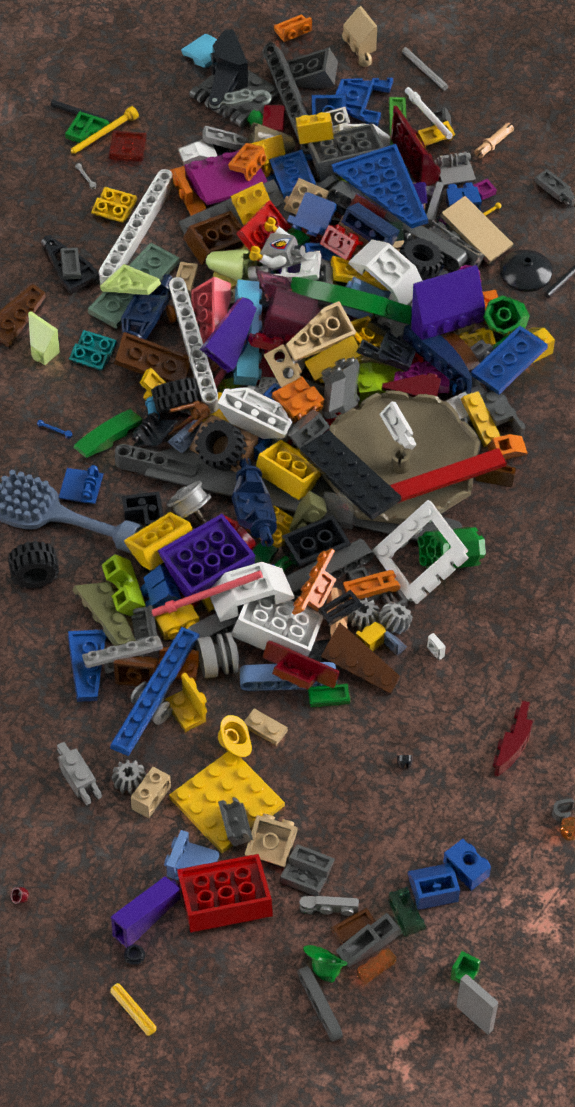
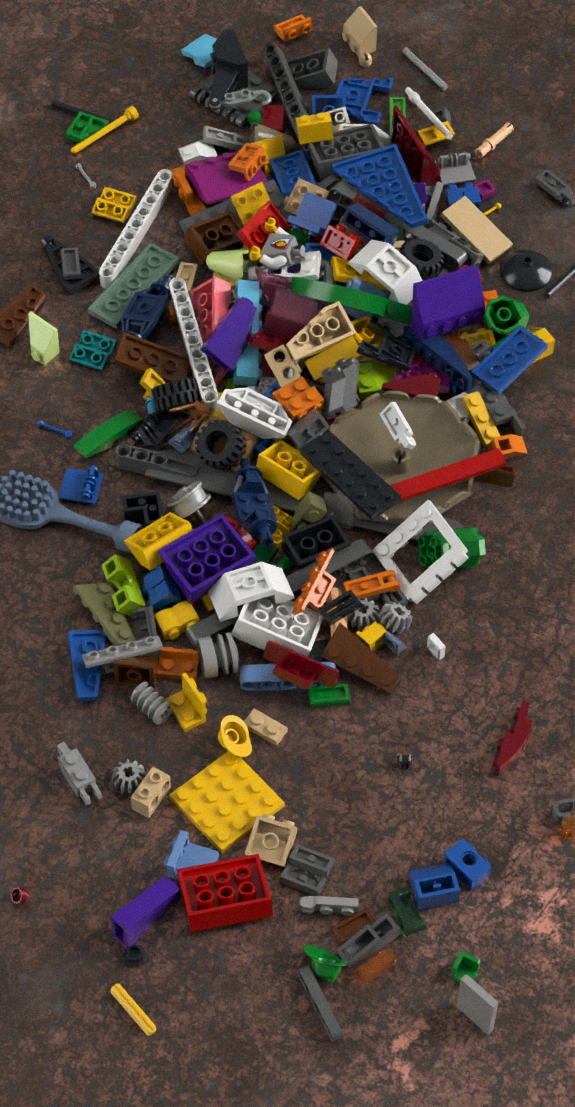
black tyre [8,541,59,589] -> none
yellowish green wing [100,264,161,295] -> none
clear red plate [109,130,147,162] -> none
blue tile [110,627,199,756] -> none
coral bar [152,570,263,617] -> none
dark grey hinge [218,797,253,847] -> none

